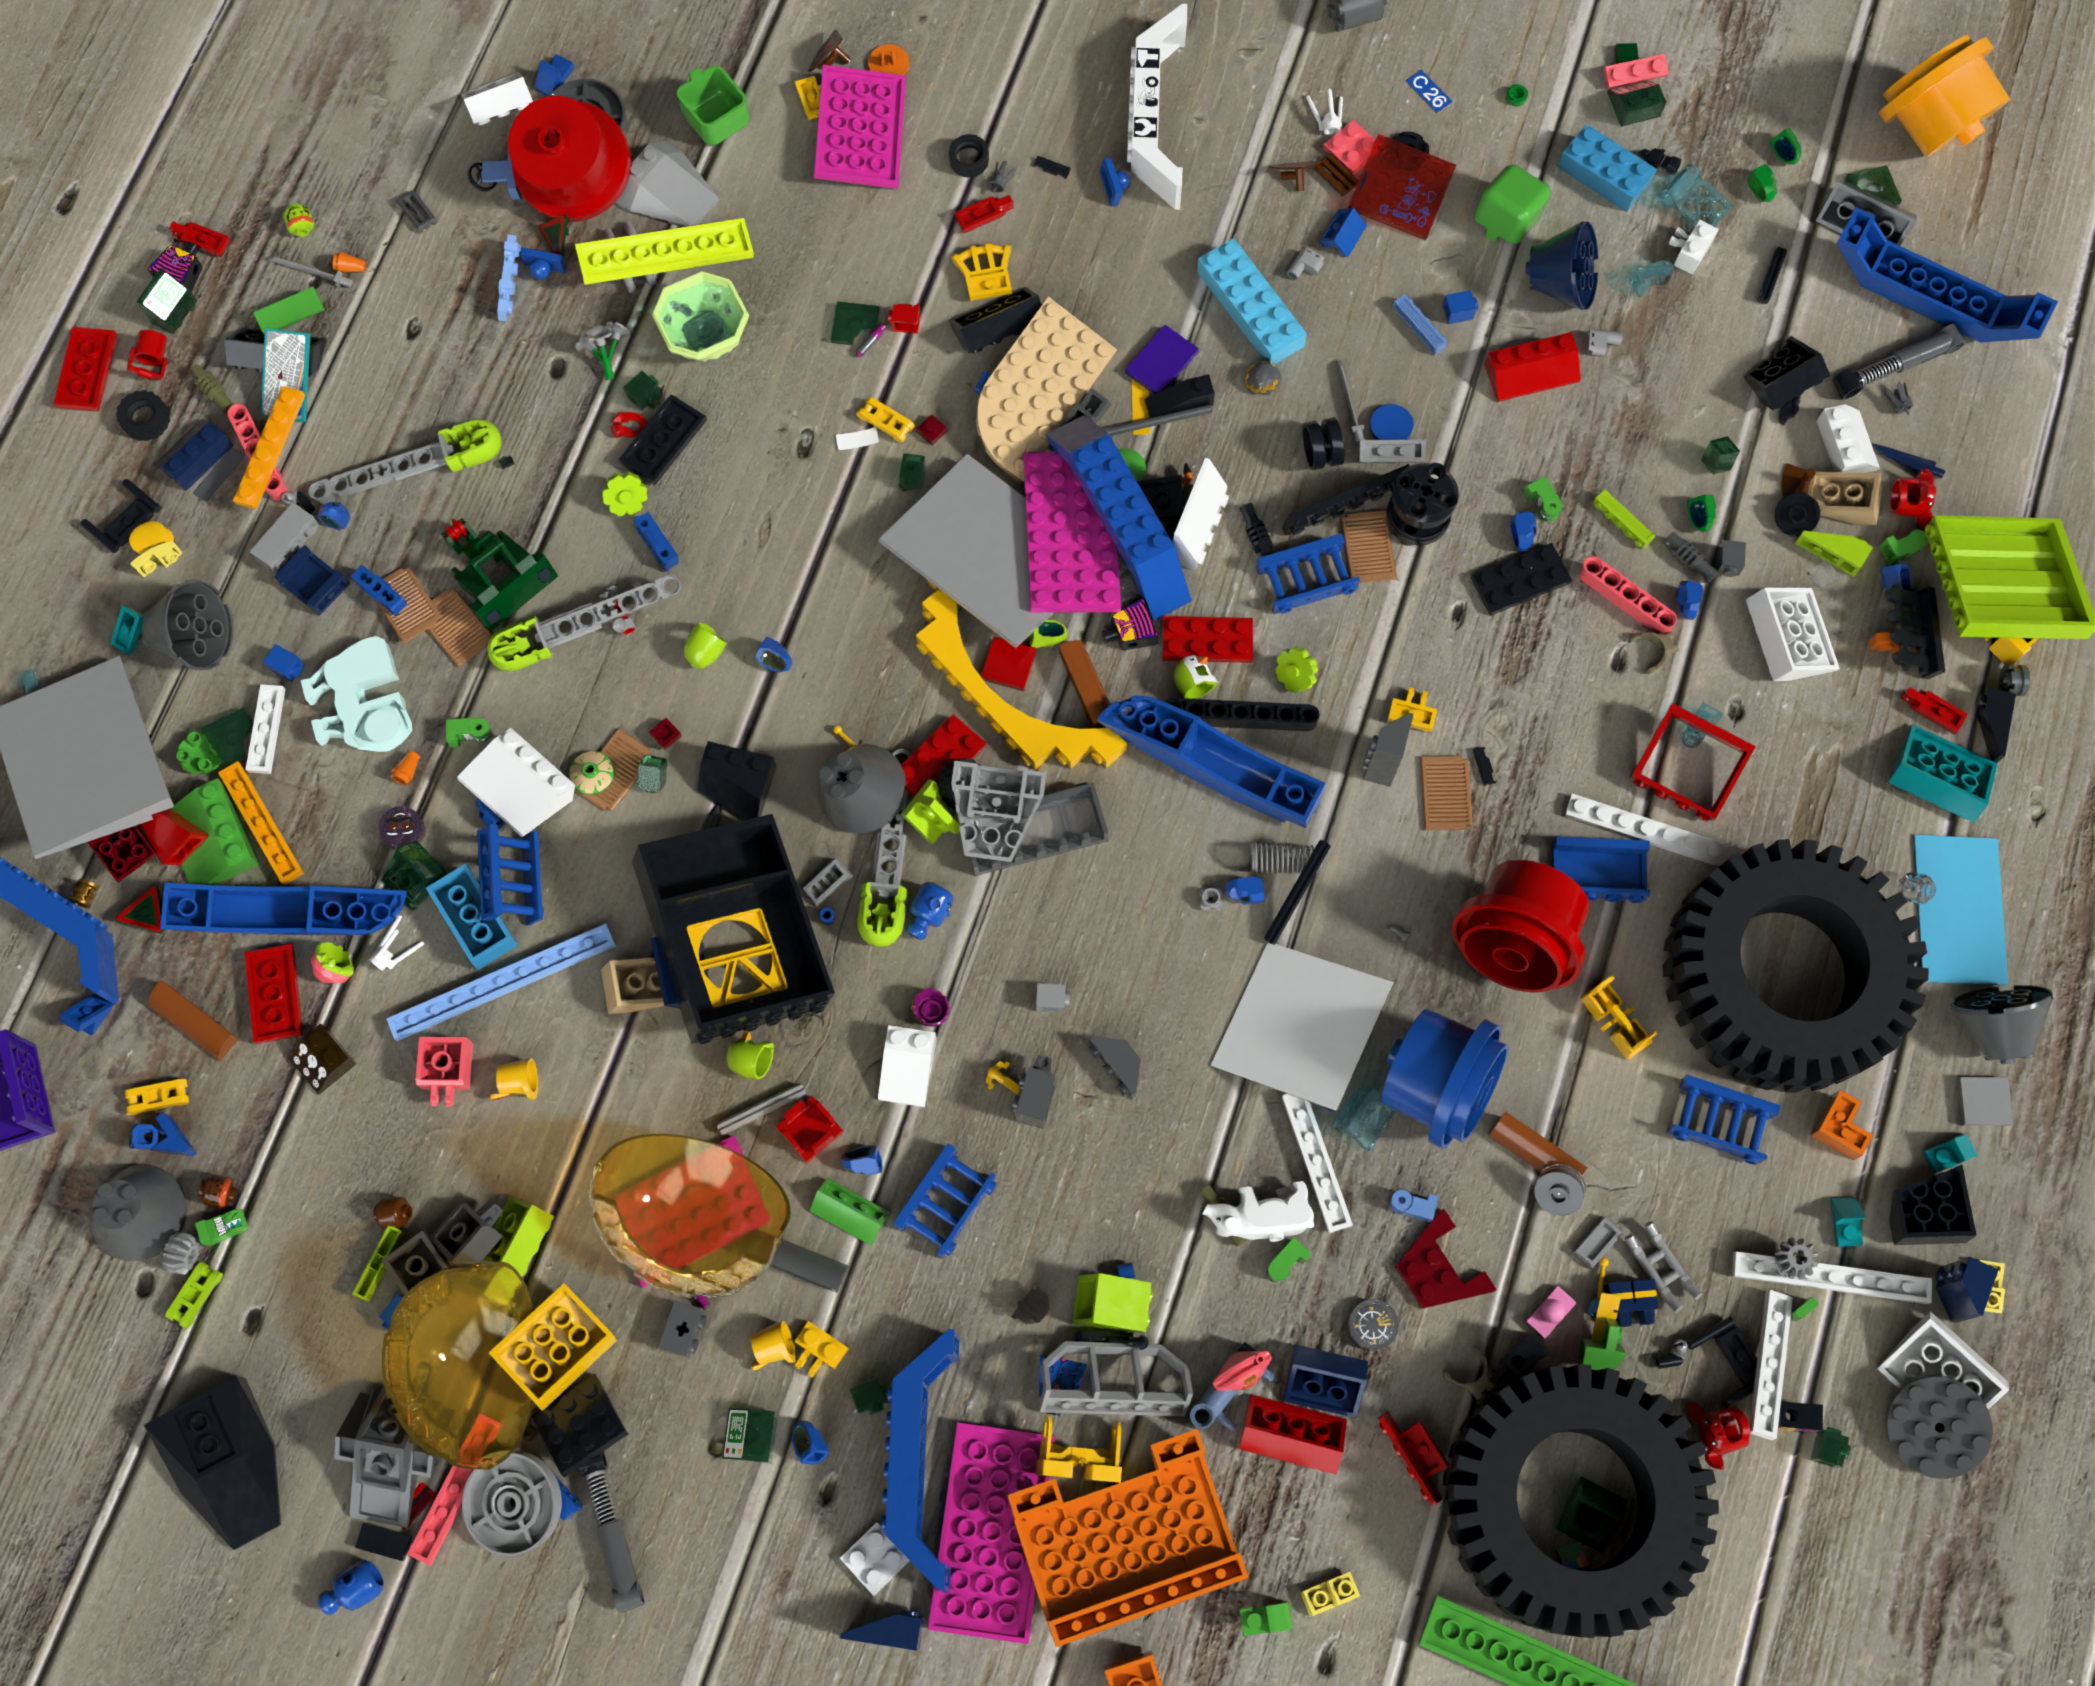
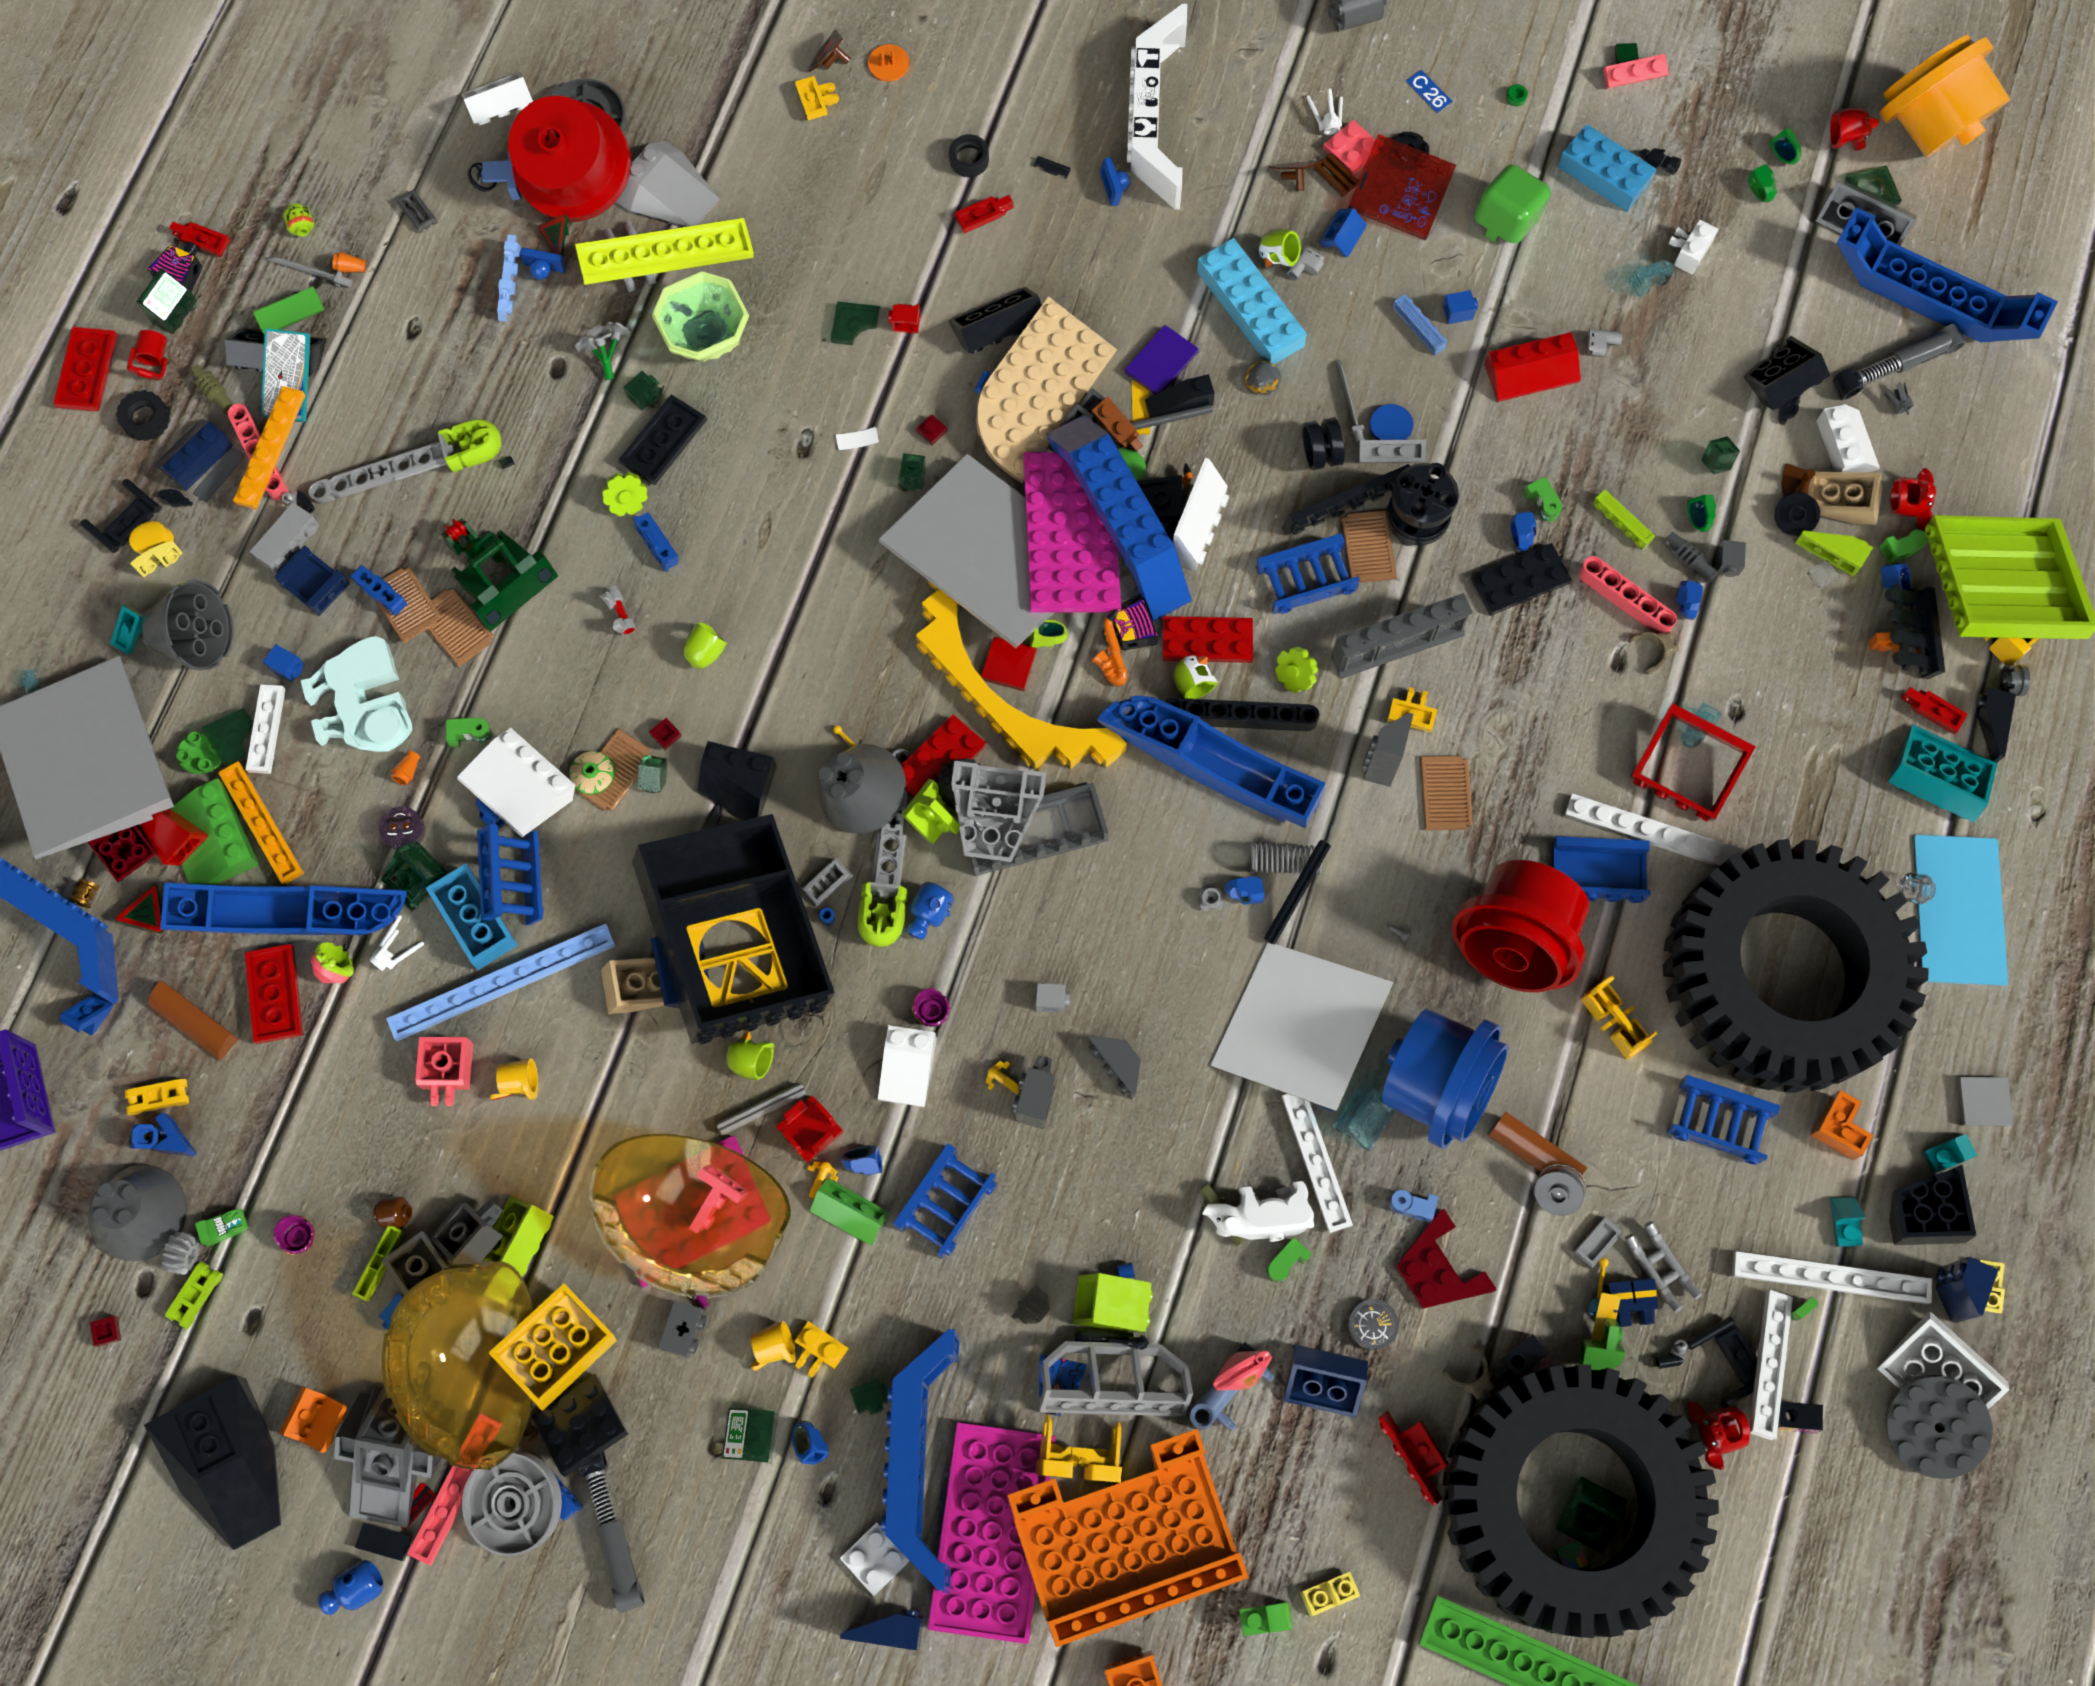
reddish brown head [198,1175,237,1208] -> none
dark brown slope [289,1024,357,1095] -> none
blue rock [317,502,350,530] -> none
light grey piece [487,575,681,672] -> none
blue slope [534,54,575,96] -> none
red piece [611,411,647,438] -> none
bright green piece [677,66,750,146] -> none
dark grey brick [746,1230,849,1293] -> none
blue rock [755,637,792,672] -> none
dark pink plate [814,65,906,189] -> none
piece [856,323,886,357] -> none
yellow plate [856,396,915,443] -> none
yellow plate [951,242,1012,301] -> none
dark grey piece [989,161,1016,192] -> none
dark orange brick [1059,640,1111,729] -> none
red slope [1239,1394,1347,1475] -> none
black hinge [1240,503,1274,557] -> none
black piece [1473,747,1496,786] -> none
bright pink tile [1525,1286,1577,1339] -> none
dark blue cone [1526,221,1599,310] -> none
clear green slope [1607,80,1666,127] -> none
clear light blue piece [1658,164,1734,229] -> none
white slope [1746,588,1840,681] -> none
black axle [1757,247,1787,304] -> none
light grey gear [1774,1237,1818,1280] -> none
clear green brick [1810,1427,1850,1468] -> none
dark blue bar [1872,443,1946,479] -> none
dark grey cone [1950,985,2053,1064] -> none
none -> dark red plate [90,1316,122,1347]
none -> black piece [158,489,193,507]
none -> magenta hair [273,1215,314,1255]
none -> orange bracket [279,1386,347,1453]
none -> coral bracket [689,1165,749,1233]
none -> yellow piece [807,1161,839,1198]
none -> dark orange hinge [1090,396,1143,452]
none -> orange piece [1091,609,1128,687]
none -> lime piece [1258,229,1301,268]
none -> dark grey window [1331,593,1473,679]
none -> red piece [1830,107,1880,151]

